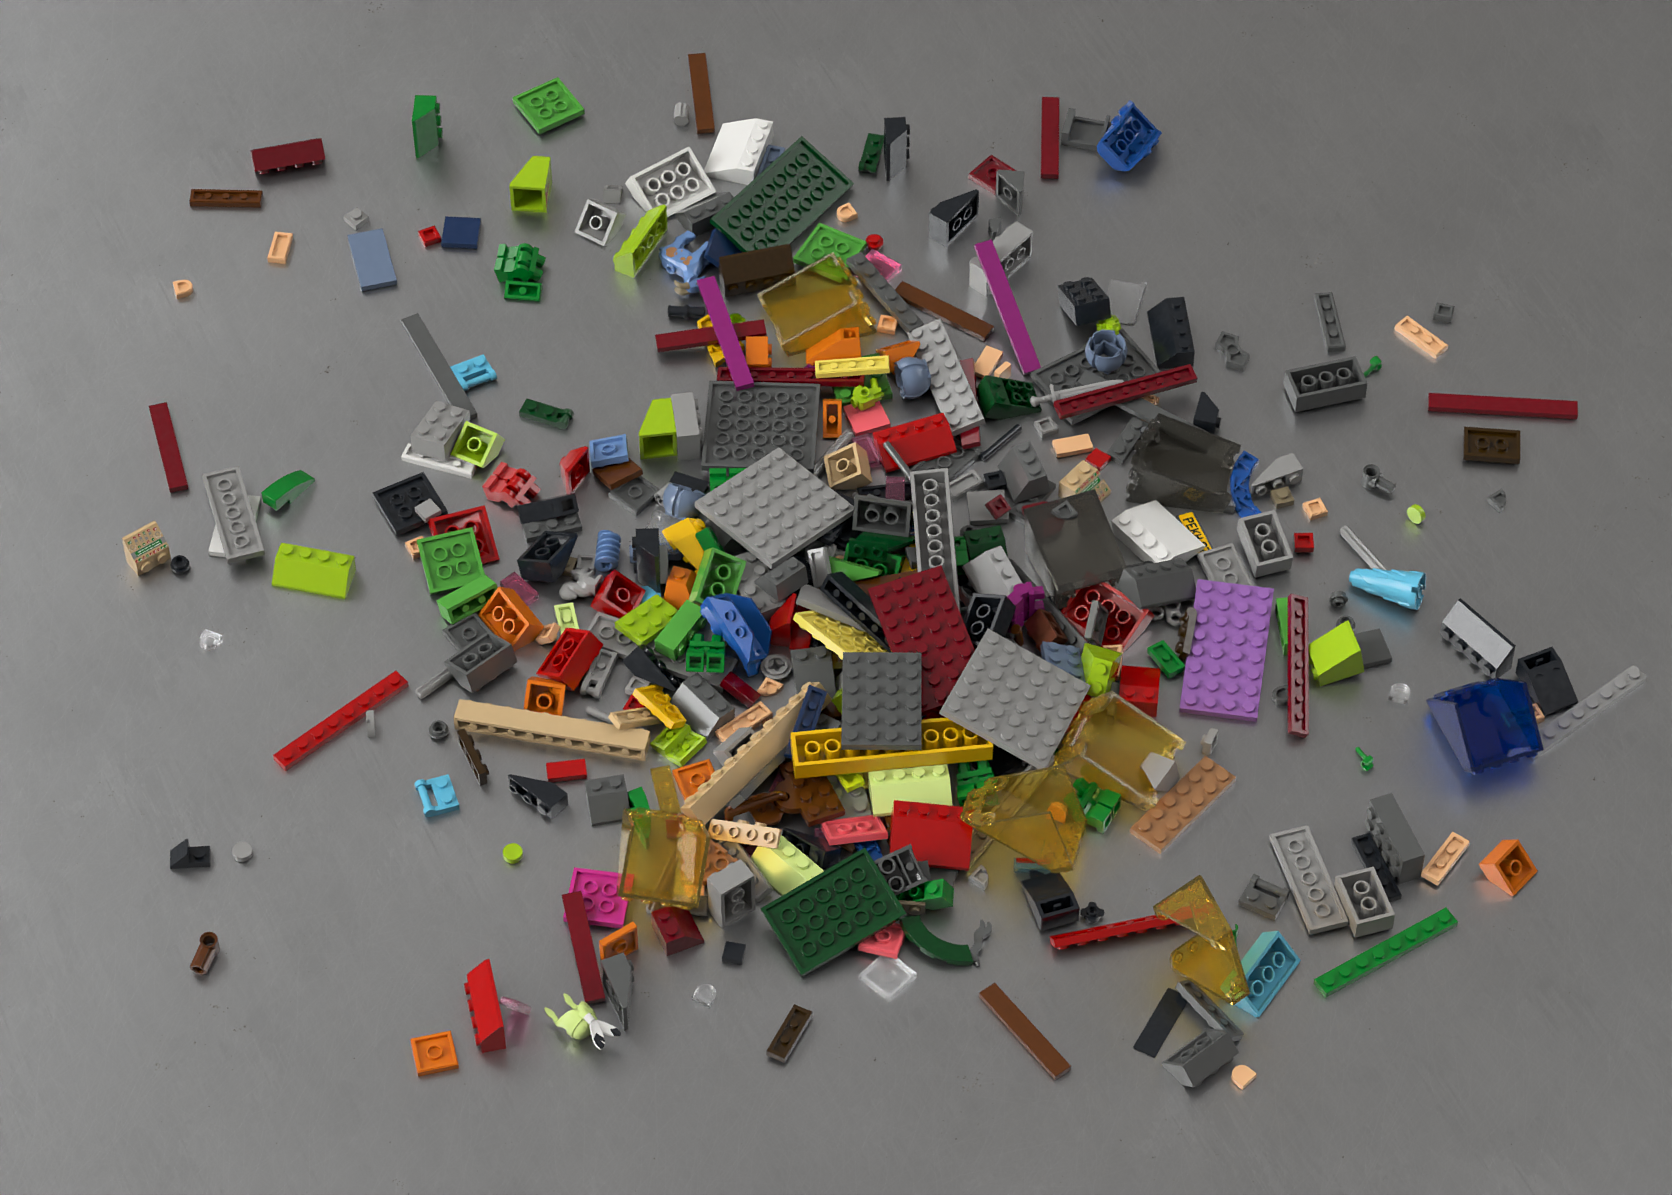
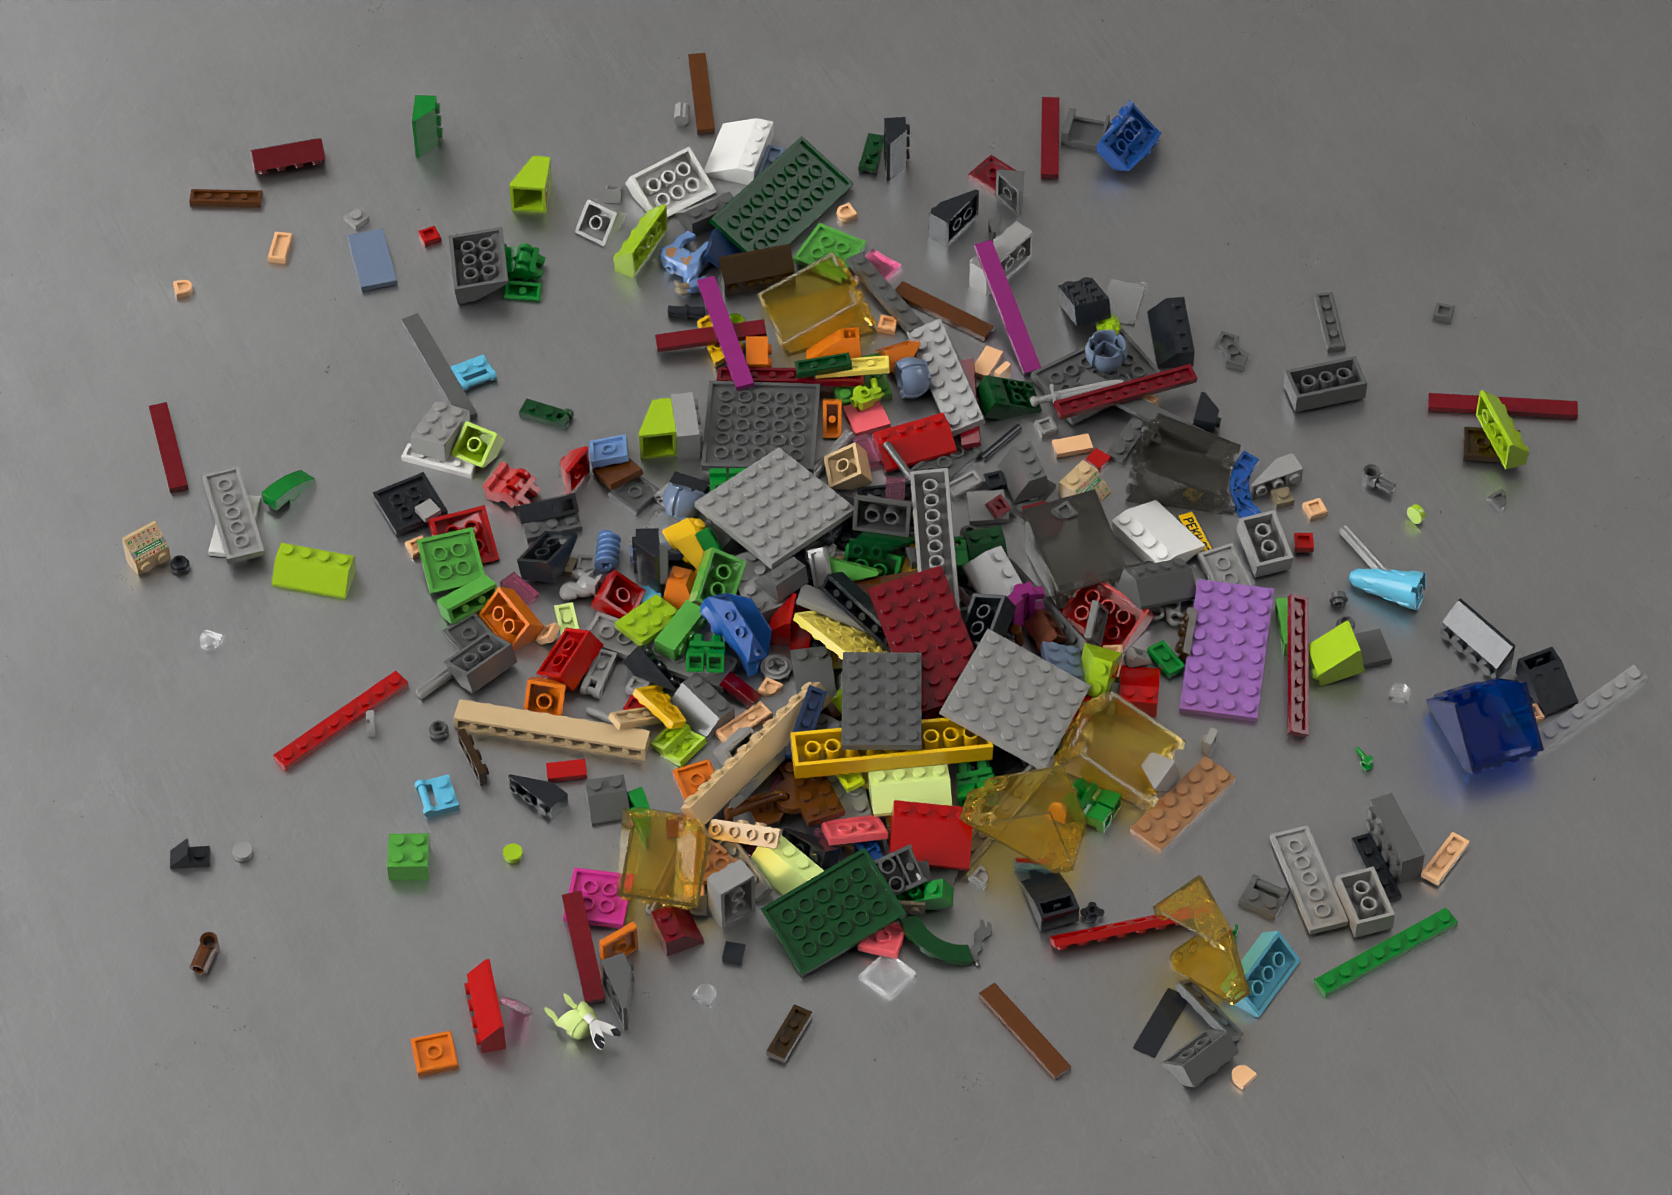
dark blue tile [441,216,481,249] -> none
bright green plate [512,77,585,135] -> none
clear yellow tile [650,765,681,820] -> none
red plate [865,234,883,251] -> none
dark grey tile [1272,684,1288,706] -> none
green hand [1363,356,1382,378] -> none
light nougat tile [1395,316,1448,359] -> none
orange slope [1479,839,1538,896] -> none
none -> bright green brick [387,833,431,880]
none -> dark grey slope [449,227,509,304]
none -> dark green tile [794,352,852,379]
none -> light grey slope [1124,646,1151,668]
none -> lime slope [1476,390,1529,470]

